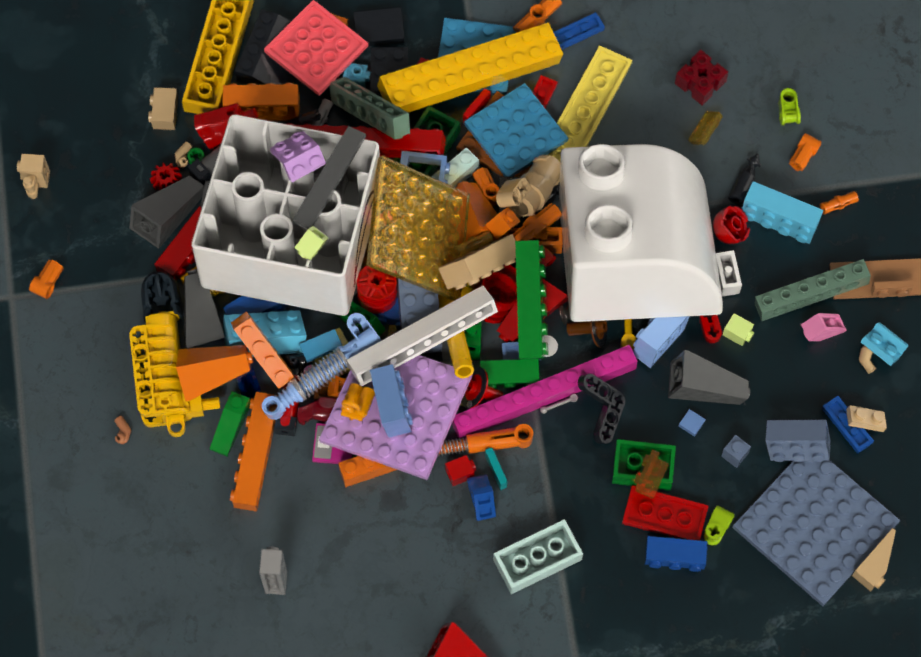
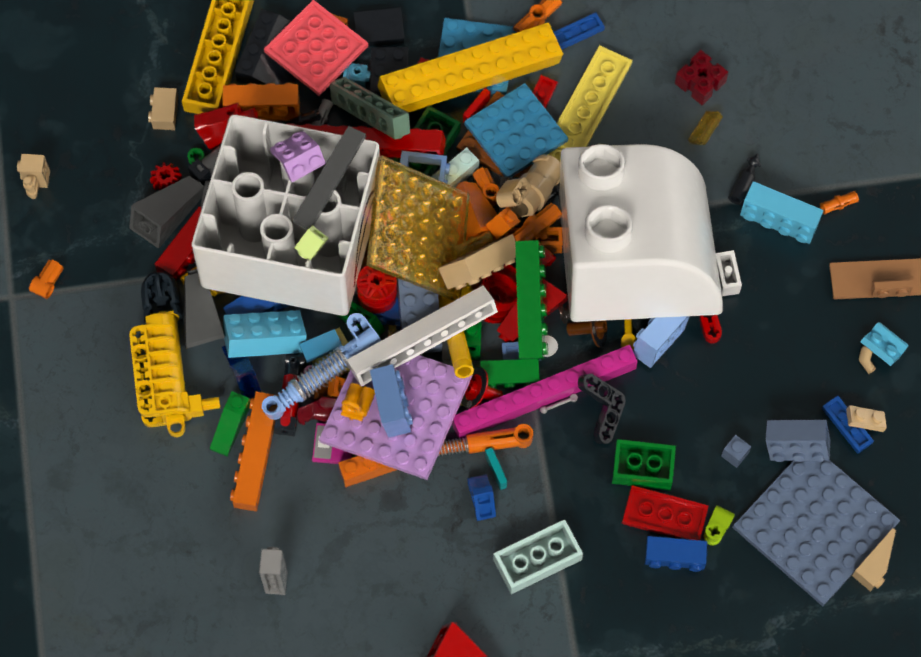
nougat arm [114,416,131,444] -> none
tan arm [175,142,192,168] -> none
orange slope [176,345,253,401] -> none
orange brick [231,311,295,389] -> none
red brick [445,455,476,487] -> none
clear orange bracket [634,450,668,499] -> none
dark grey slope [668,350,750,405] -> none
medium blue tile [679,409,706,437] -> none
red cylinder [713,206,750,244] -> none
yellowish green brick [723,313,754,346] -> none
sand green brick [755,259,871,321] -> none
lime piece [778,88,801,125] -> none
orange piece [789,133,822,171] -> none
bright pink slope [801,313,847,341] -> none

